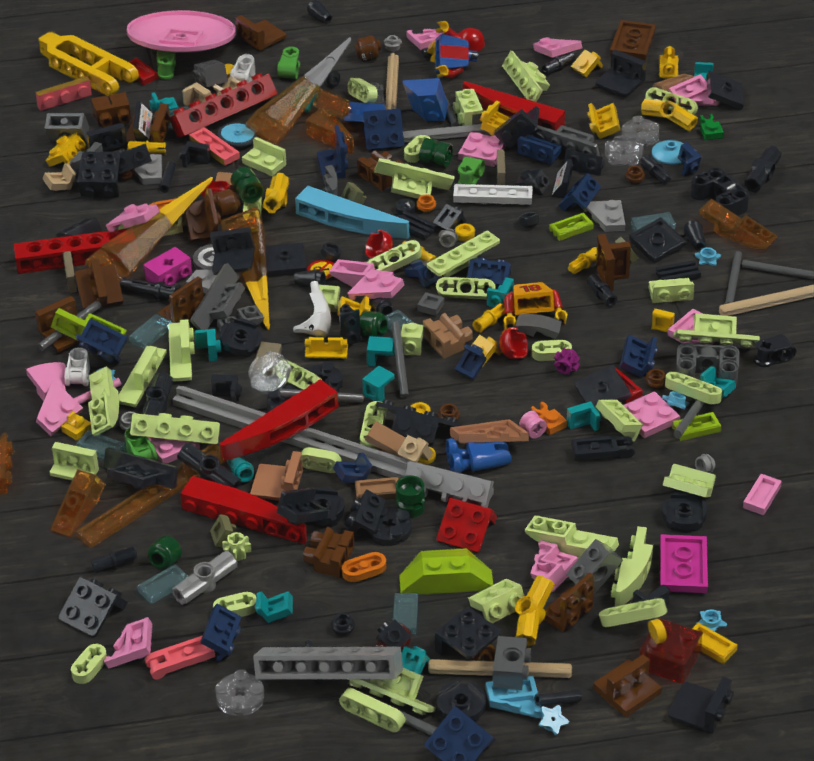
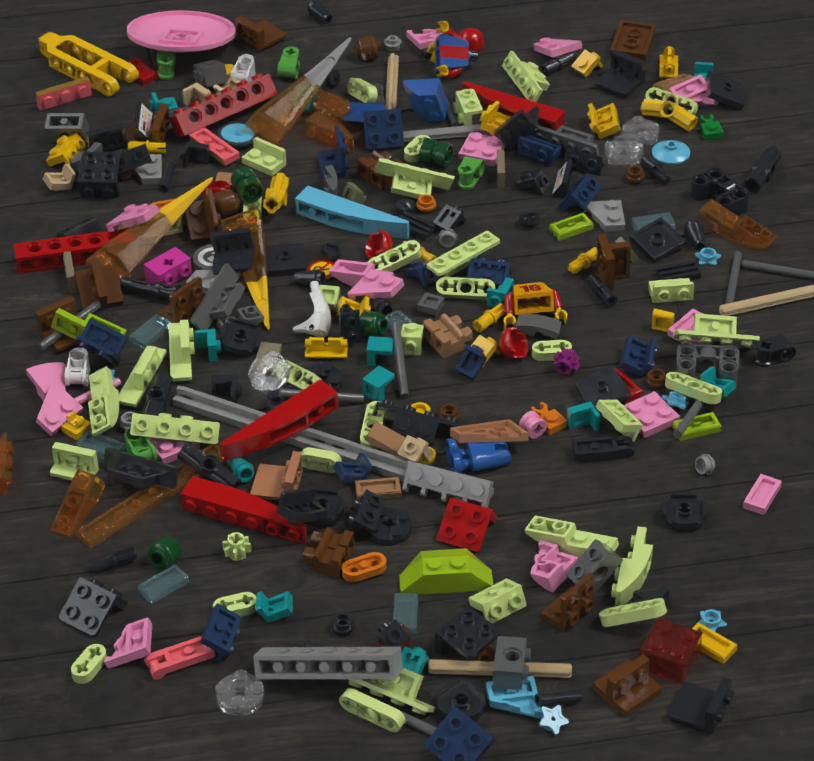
reddish brown hips [91,92,131,127] -> none
light grey piece [172,551,237,605] -> none
olive tile [210,514,236,548] -> none
dark green wheel [395,475,425,518] -> none
white plate [453,184,532,205] -> none
yellow tile [455,224,475,242] -> none
yellow piece [515,575,555,646] -> none
yellow tile [648,619,667,644] -> none
dark pink plate [660,534,708,593] -> none
yellowish green bracket [663,464,716,497] -> none
dark blue bracket [678,142,702,176] -> none

